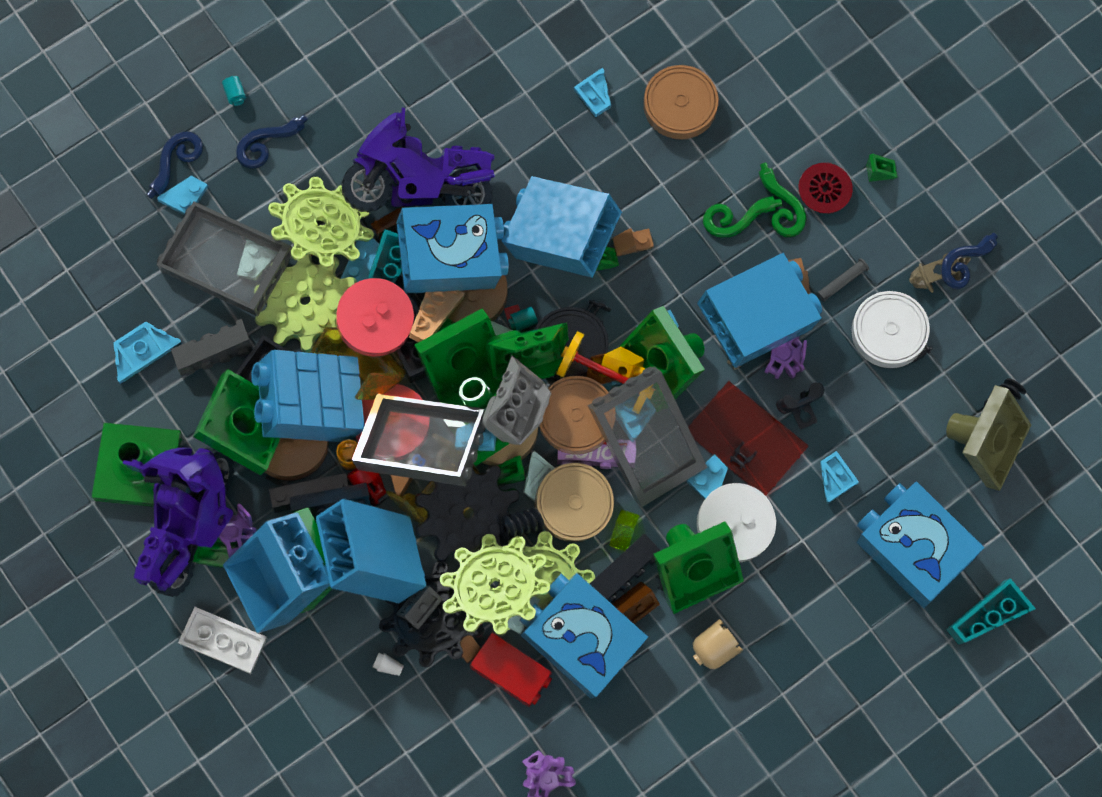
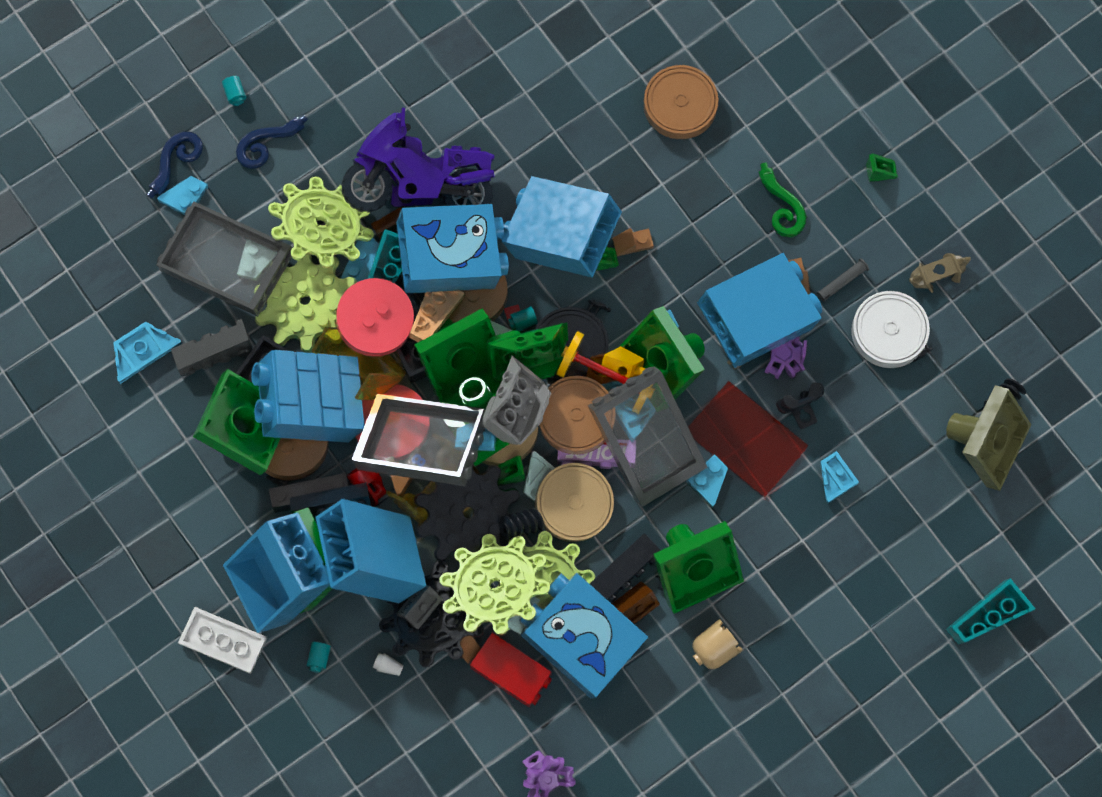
green piece [92,423,182,507] -> none
dark purple piece [122,447,234,597] -> none
green wing [193,538,238,568] -> none
medium lavender piece [218,504,257,558] -> none
light orange wheel [336,439,358,471] -> none
medium azure wing [574,68,611,117] -> none
clear neon green slope [609,509,639,551] -> none
white brick [697,483,776,562] -> none
green plant [703,196,782,238] -> none
black piece [730,441,758,470] -> none
dark red piece [798,163,853,213] -> none
dark azure brick [856,481,985,609] -> none
dark blue plant [941,233,998,289] -> none
none -> teal brick [306,642,331,673]

